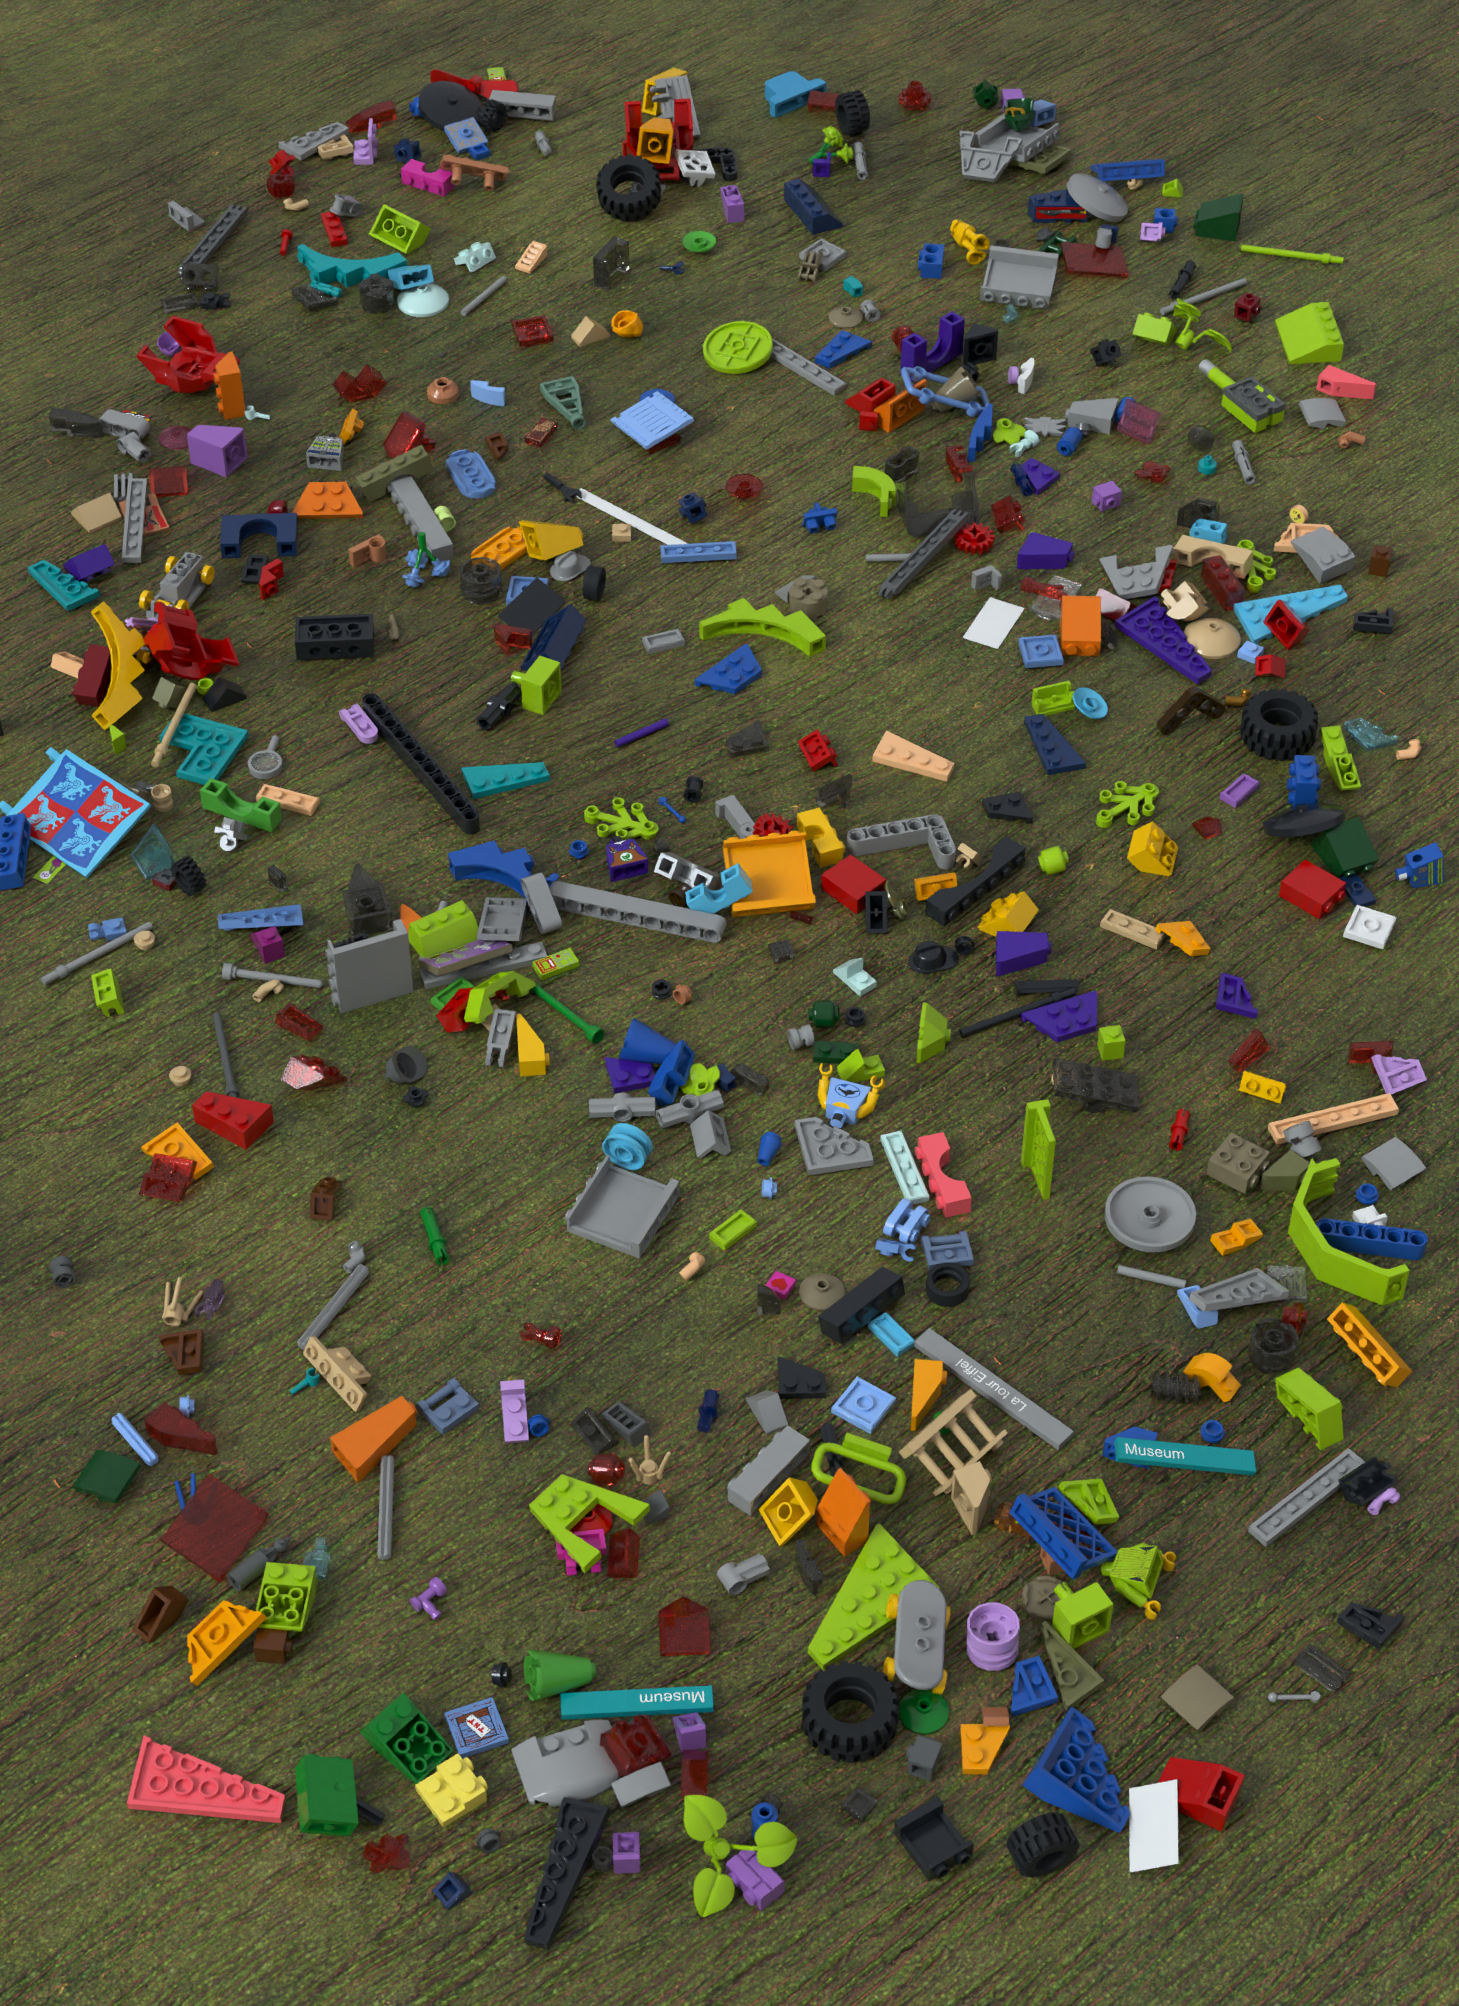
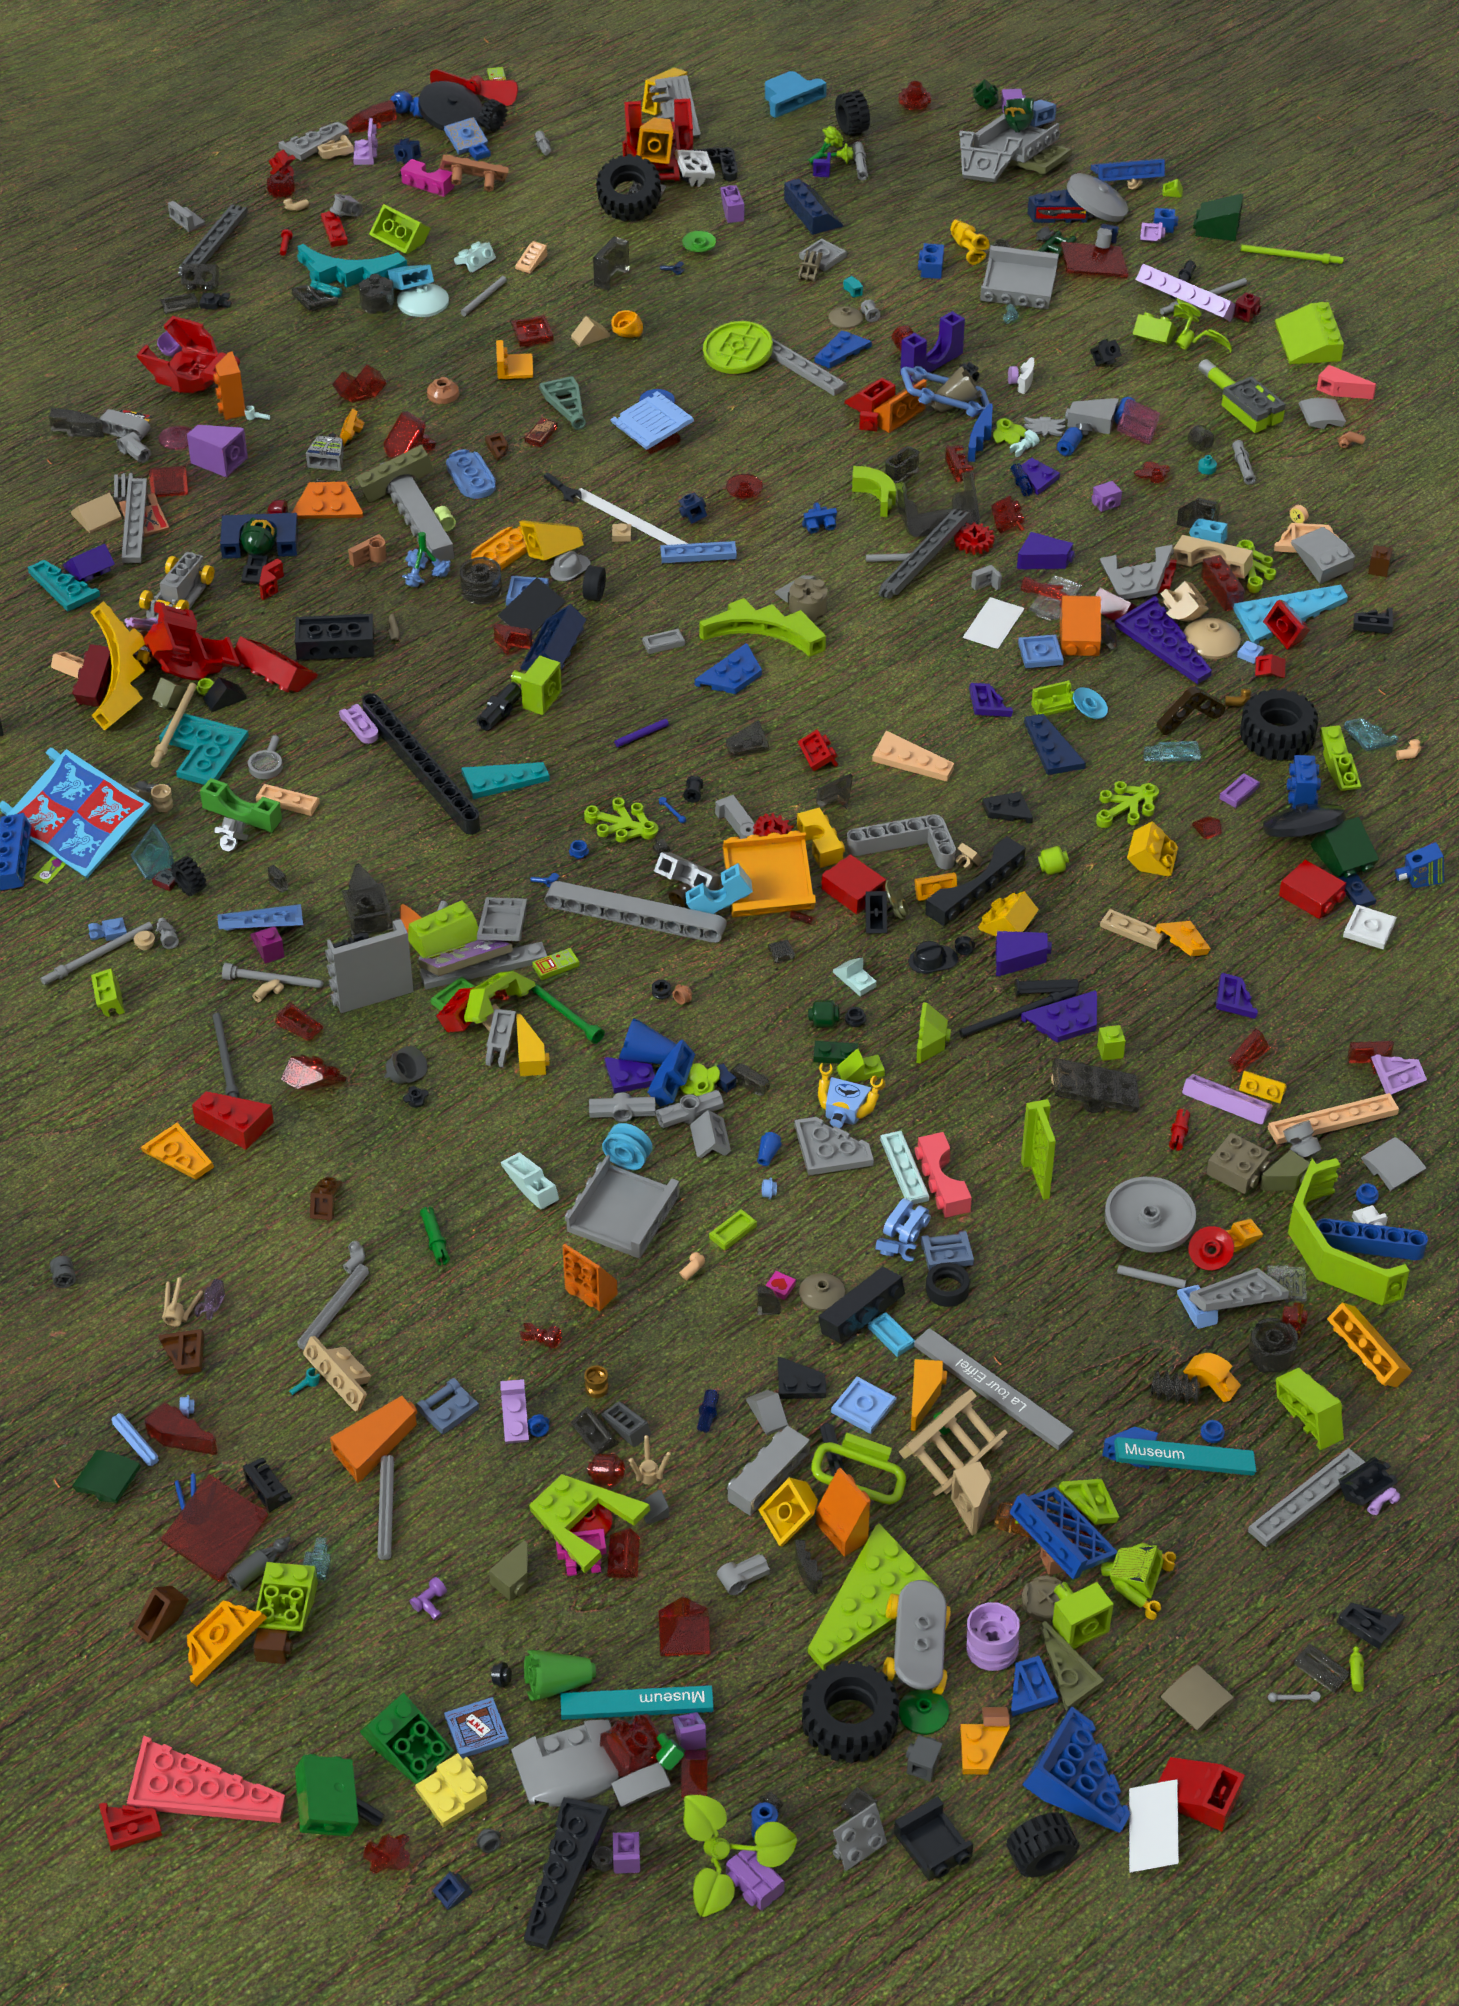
lime slope [109,724,126,755] -> none
clear red slope [139,1153,197,1202] -> none
tan plate [169,1066,191,1086] -> none
blue arch [448,841,534,903] -> none
light blue slope [470,380,506,407] -> none
light grey brick [489,90,556,121] -> none
light grey beam [521,872,562,935] -> none
dark purple torso [606,836,648,882] -> none
light grey wheel [787,1024,814,1050] -> none
clear red hinge [807,91,839,112] -> none
black slope [963,323,998,365] -> none
none -> red wing [99,1803,162,1851]
none -> light grey piece [156,918,179,949]
none -> red slope [234,636,318,693]
none -> dark green helmet [240,517,277,555]
none -> black hinge [243,1458,292,1512]
none -> blue head [389,91,413,114]
none -> olive slope [489,1541,529,1601]
none -> light orange bracket [496,340,533,379]
none -> light aqua slope [501,1152,559,1210]
none -> orange slope [563,1244,618,1311]
none -> pearl gold wheel [584,1365,609,1398]
none -> green piece [656,1733,686,1770]
none -> light grey hinge [833,1803,887,1871]
none -> dark purple wing [969,683,1013,717]
none -> arch [1136,264,1235,321]
none -> clear light blue hinge [1143,741,1201,762]
none -> lavender slope [1182,1074,1273,1124]
none -> red dish [1188,1226,1234,1271]
none -> lime piece [1349,1647,1364,1692]

